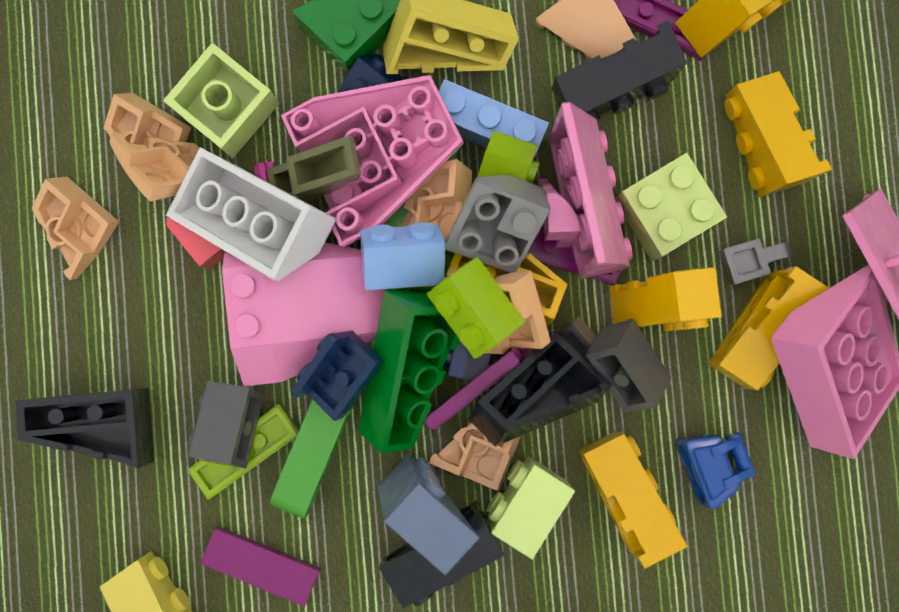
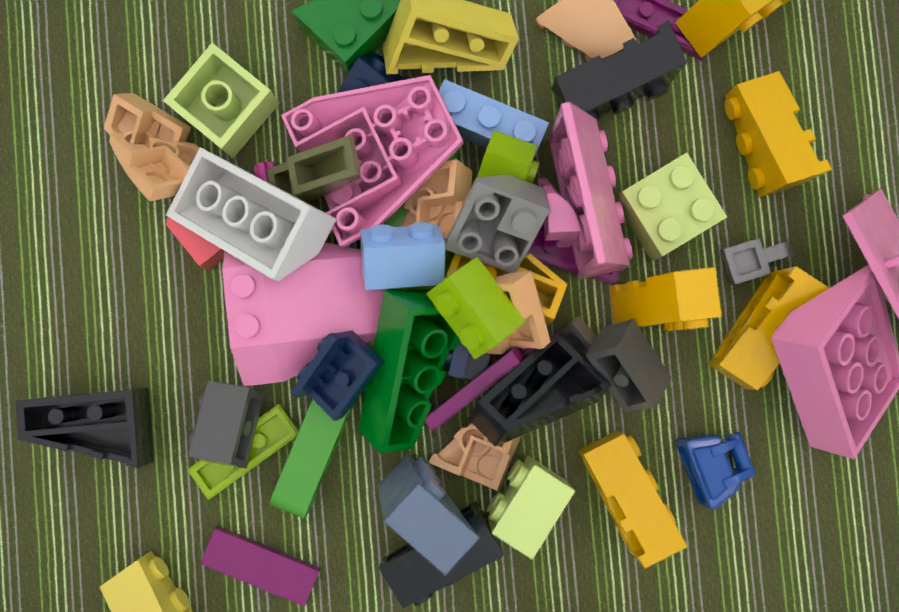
light nougat slope [31,177,119,280] -> none

